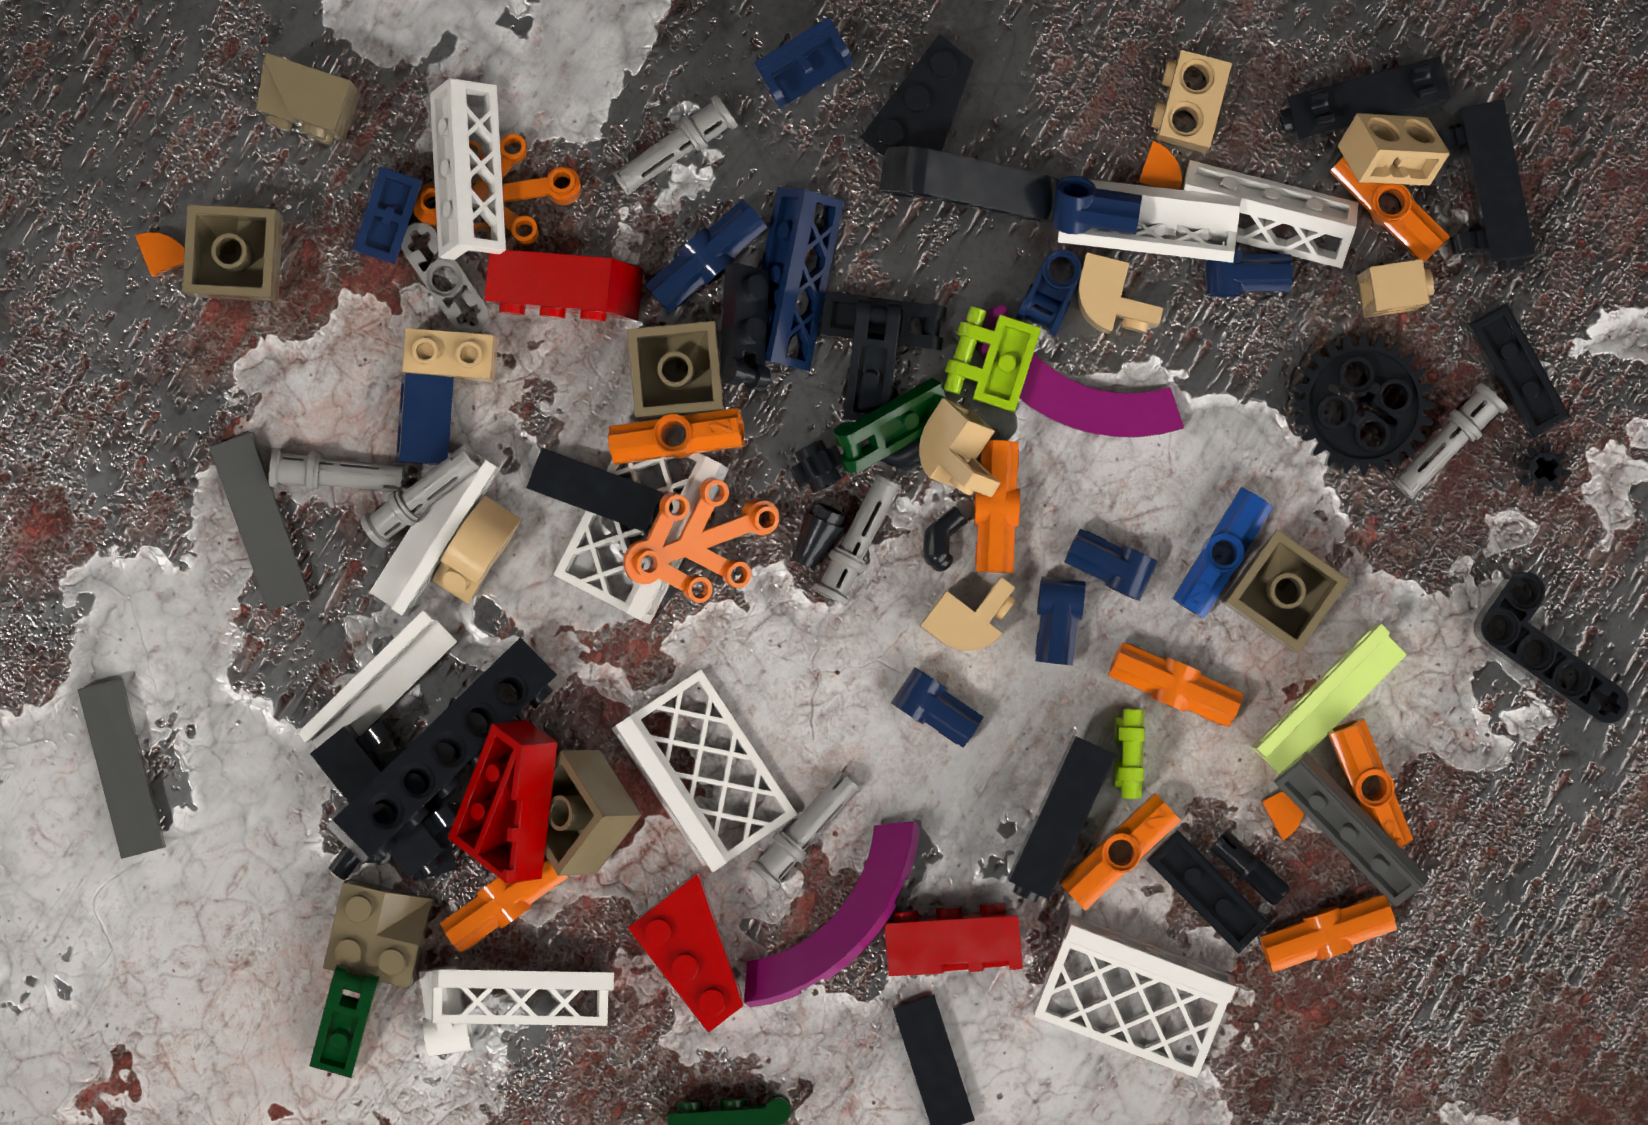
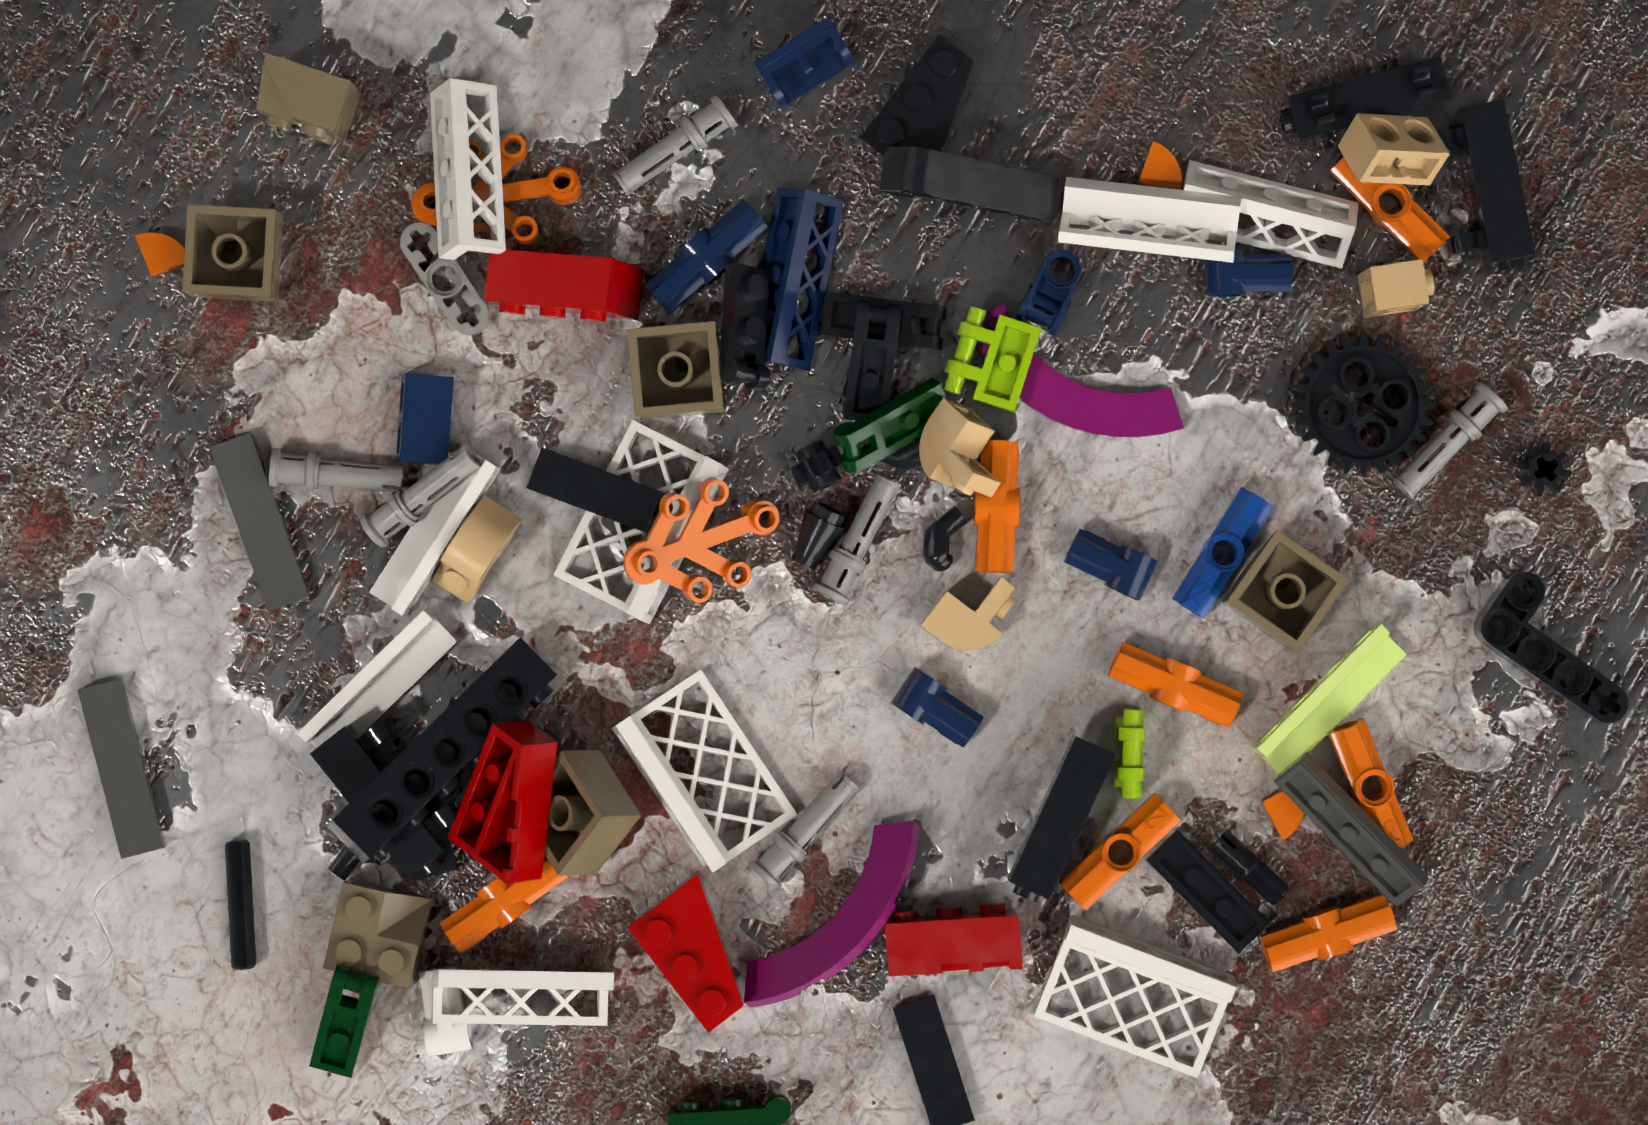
dark blue hinge [350,166,422,264] -> none
tan brick [402,328,498,382] -> none
orange piece [608,408,745,465] -> none
dark blue piece [1035,576,1086,666] -> none
dark blue piece [1052,176,1142,235] -> none
tan brick [1076,252,1163,334] -> none
tan brick [1151,50,1232,153] -> none
black tile [1466,303,1571,439] -> none
none -> black axle [225,840,256,970]

